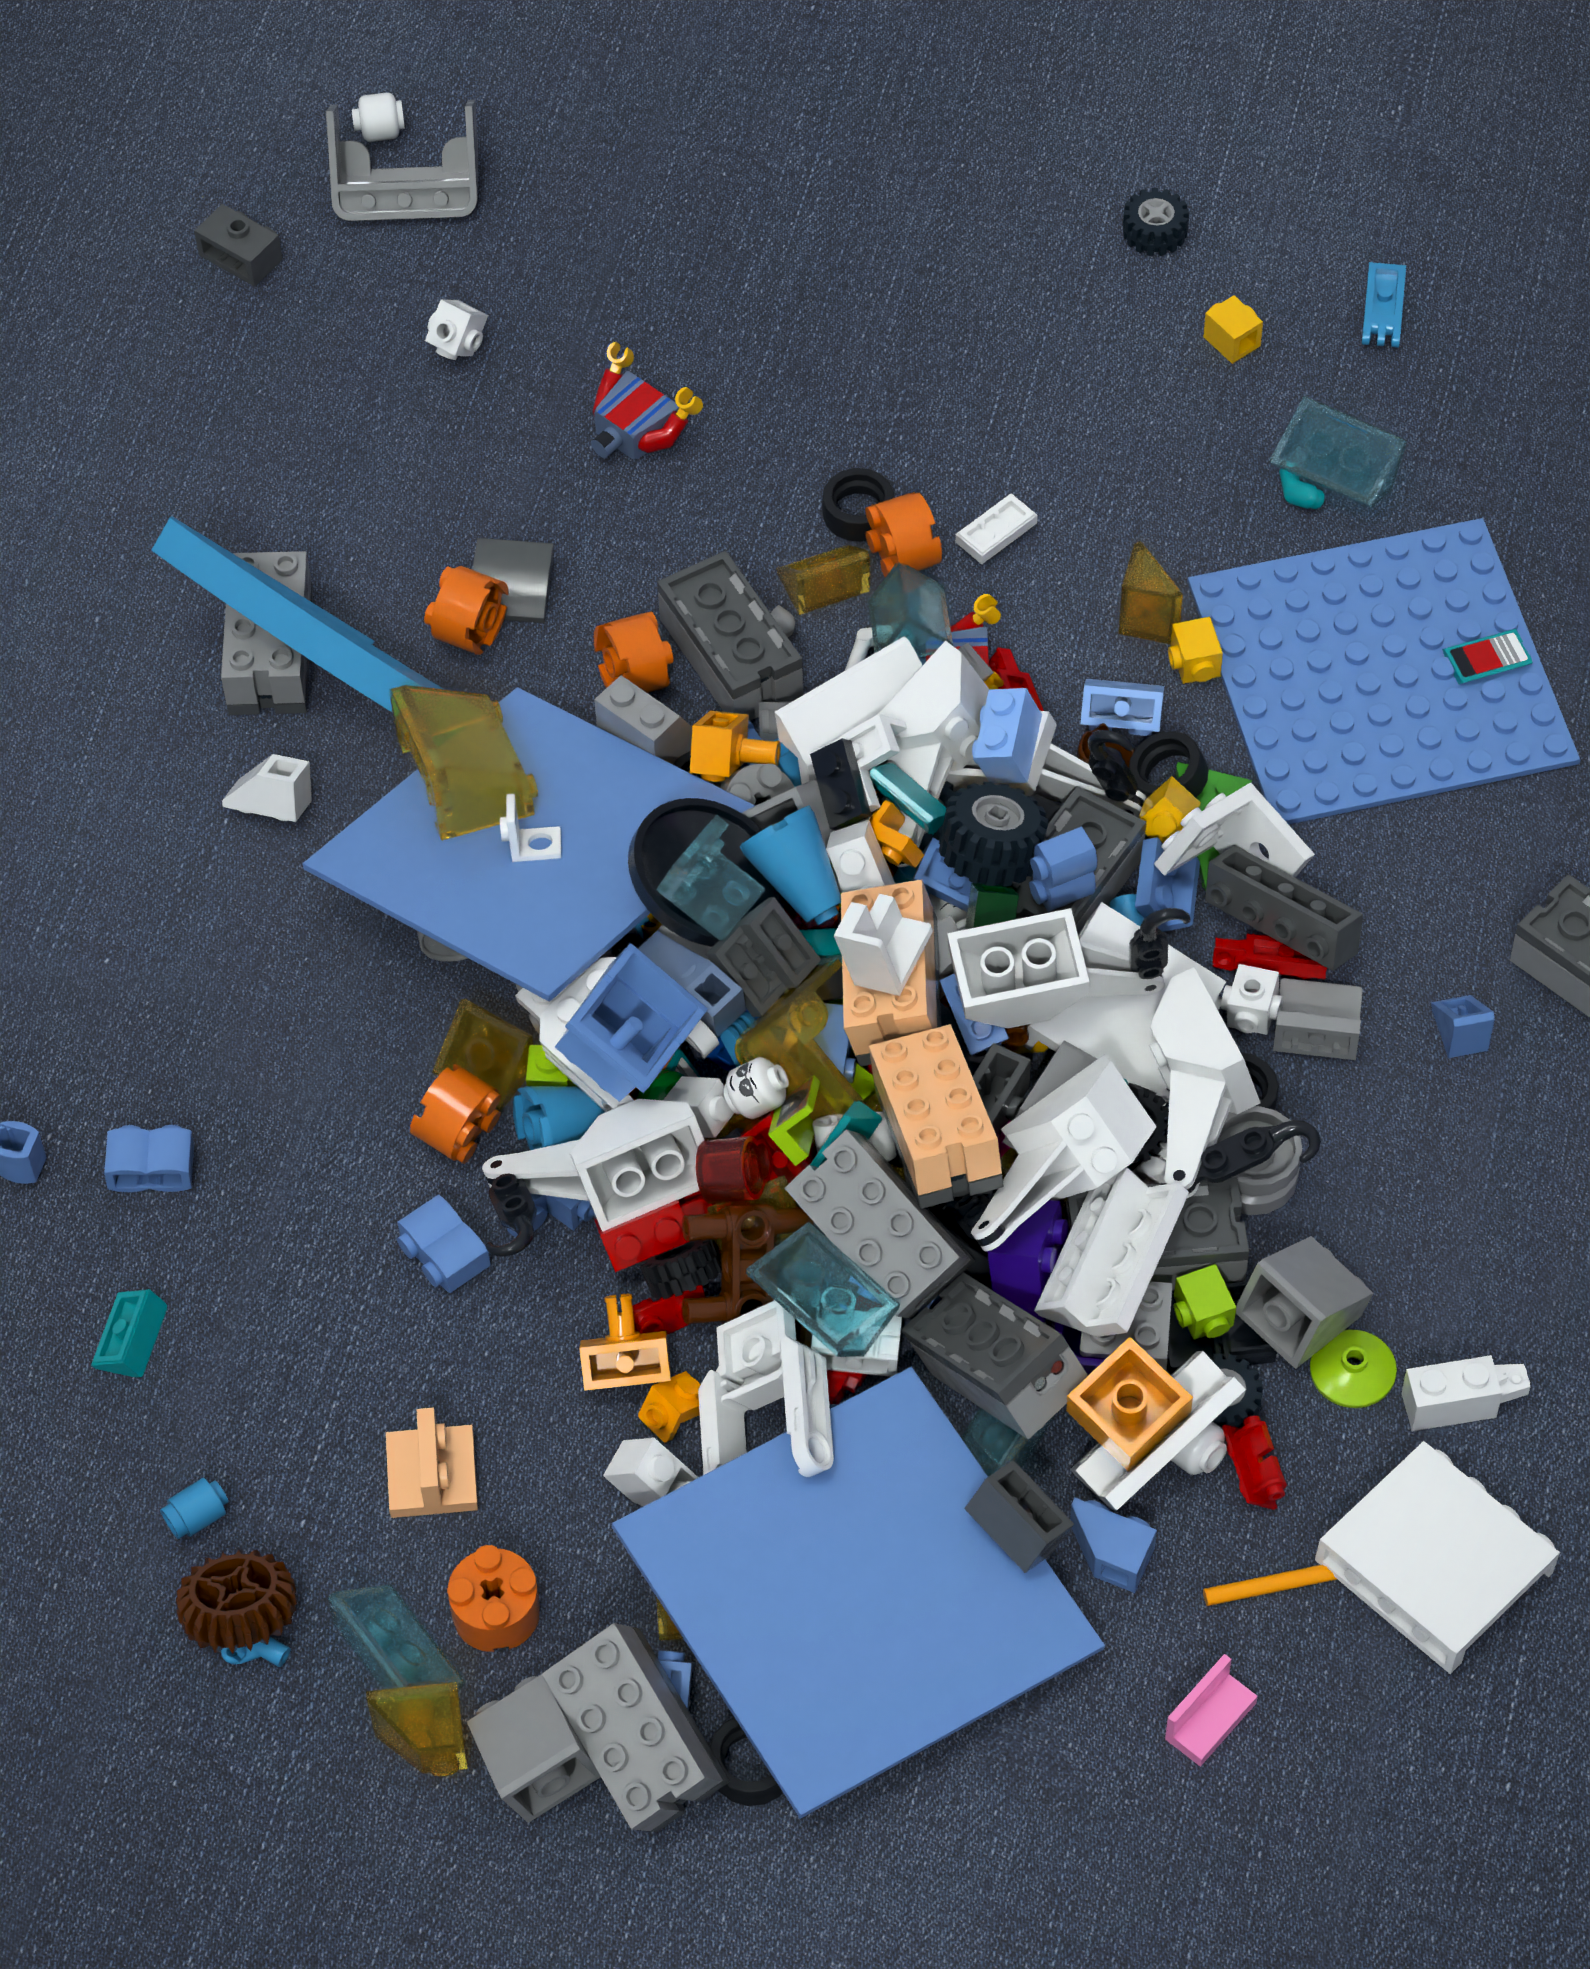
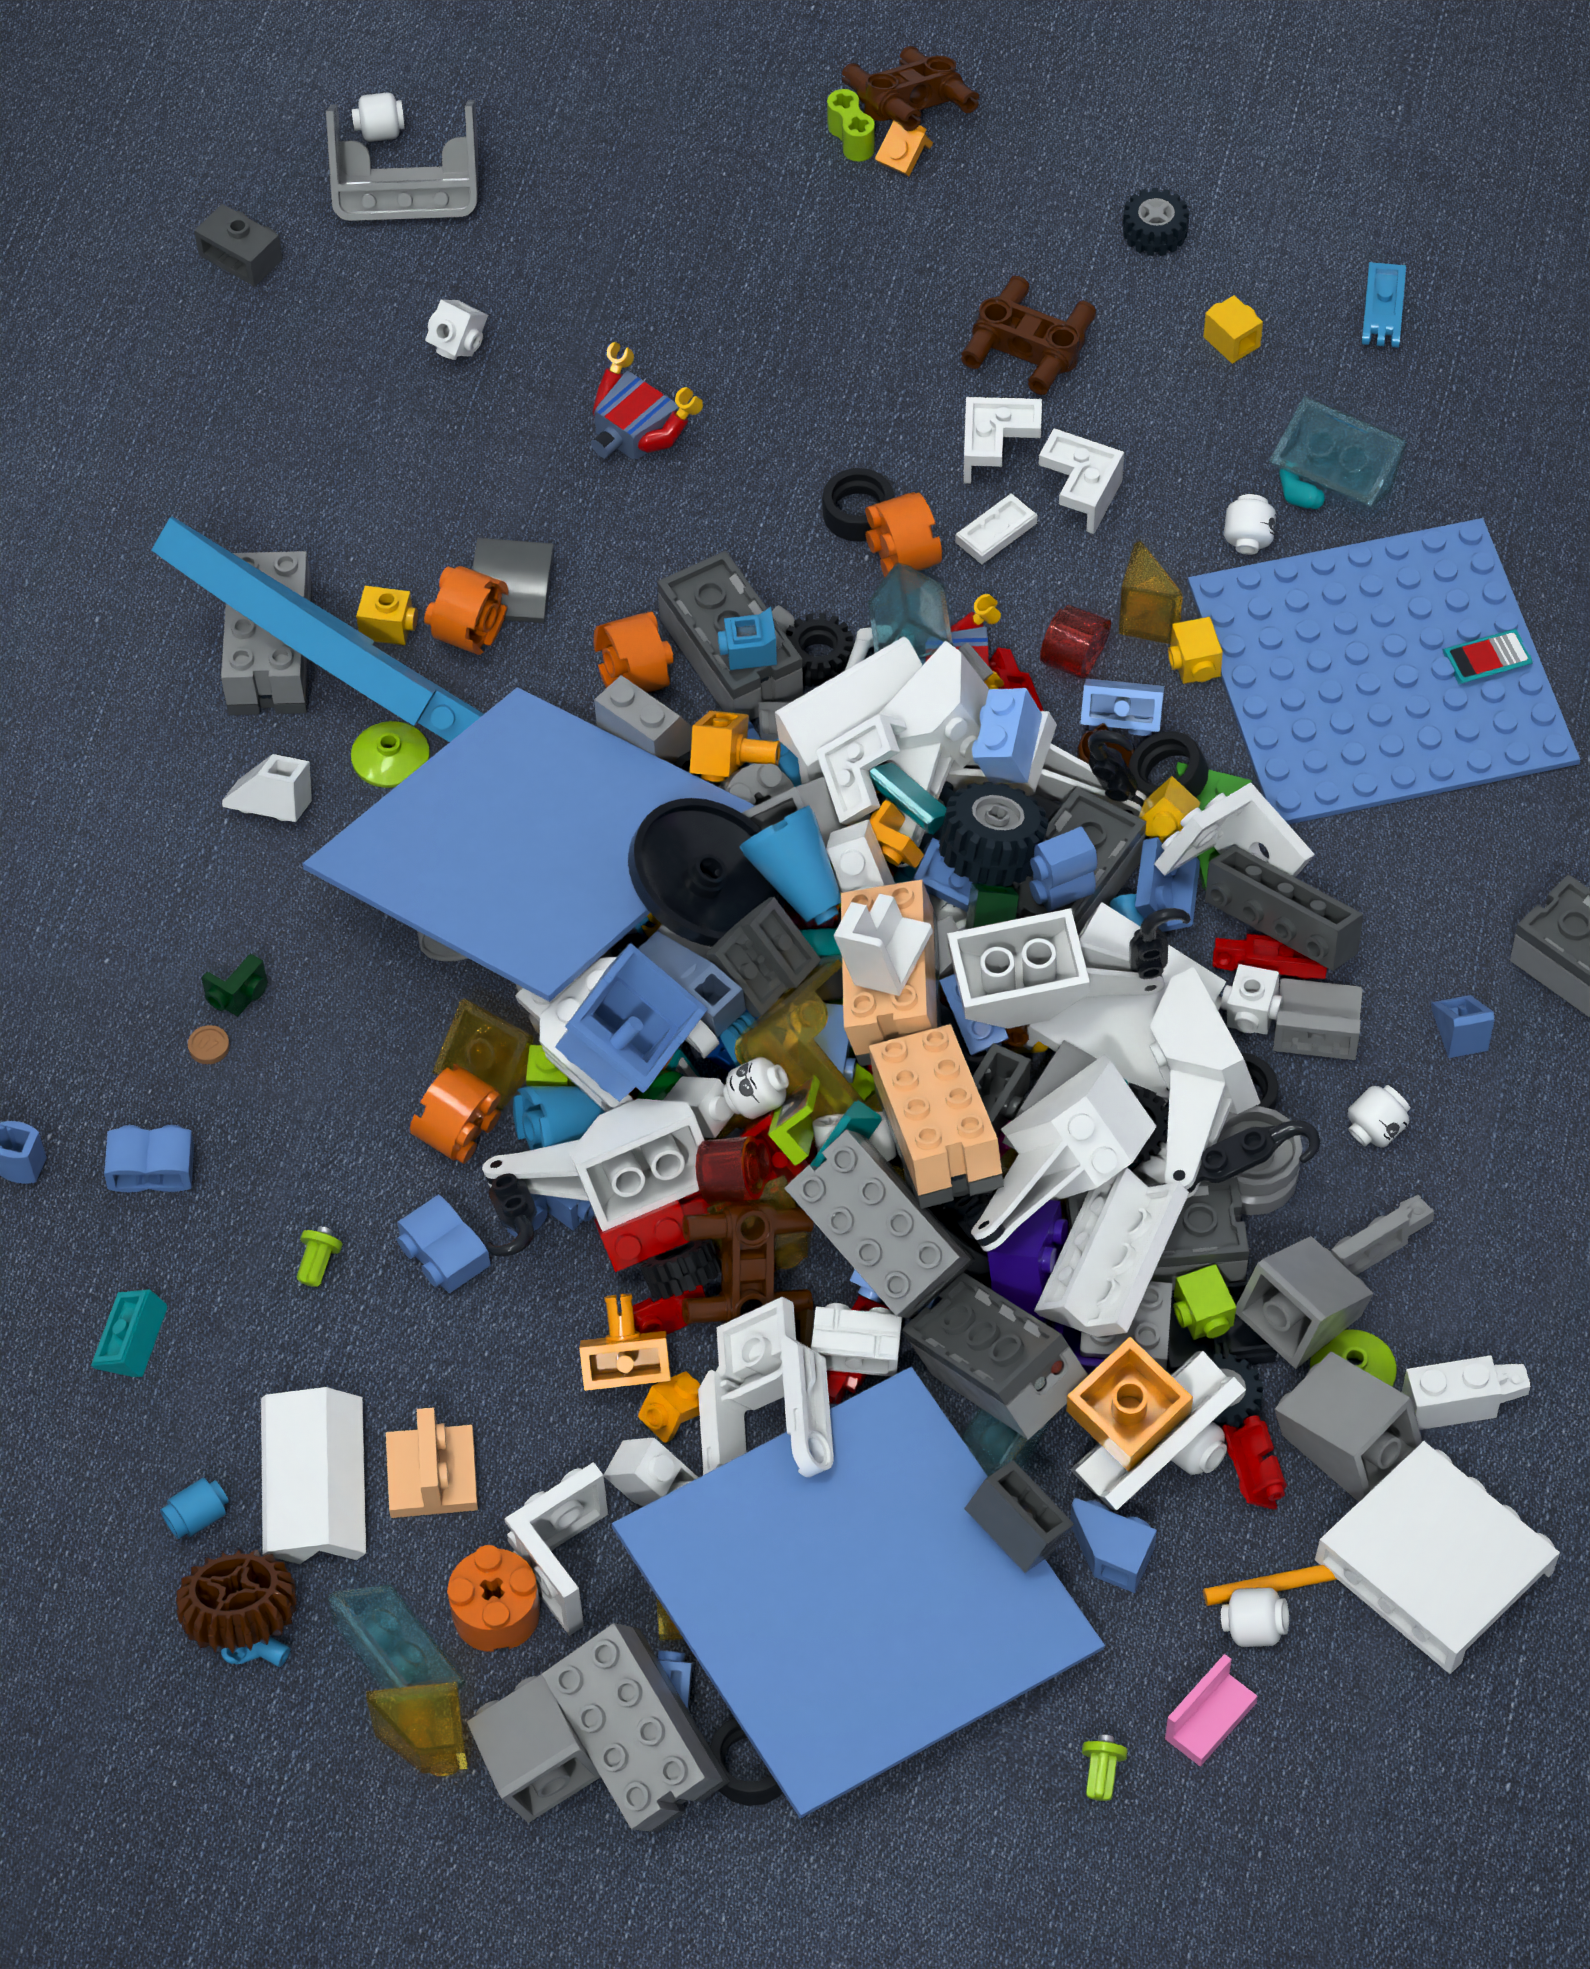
clear yellow windscreen [389,685,538,841] -> none
white bracket [500,794,561,862] -> none
clear light blue bracket [656,815,765,941] -> none
clear light blue slope [746,1222,900,1357] -> none
clear yellow slope [776,545,870,615] -> none
black plate [810,738,872,830] -> none
none -> medium nougat piece [188,1025,230,1064]
none -> dark green bracket [201,953,268,1017]
none -> white slope [261,1387,366,1564]
none -> lime piece [296,1226,343,1287]
none -> lime dish [351,721,430,788]
none -> yellow brick [356,586,418,645]
none -> white bracket [505,1462,608,1636]
none -> dark azure window [717,607,777,670]
none -> black tyre [786,613,853,687]
none -> lime axle [827,89,875,162]
none -> reddish brown piece [842,46,979,131]
none -> light orange bracket [875,121,933,176]
none -> reddish brown piece [961,276,1096,395]
none -> white panel [964,397,1042,484]
none -> white panel [1039,428,1124,534]
none -> clear red piece [1040,604,1111,679]
none -> lime piece [1082,1735,1128,1801]
none -> white head [1221,1588,1289,1647]
none -> white head [1224,494,1276,555]
none -> light grey slope [1274,1352,1422,1502]
none -> light grey hinge [1331,1195,1434,1276]
none -> white head [1348,1085,1410,1147]

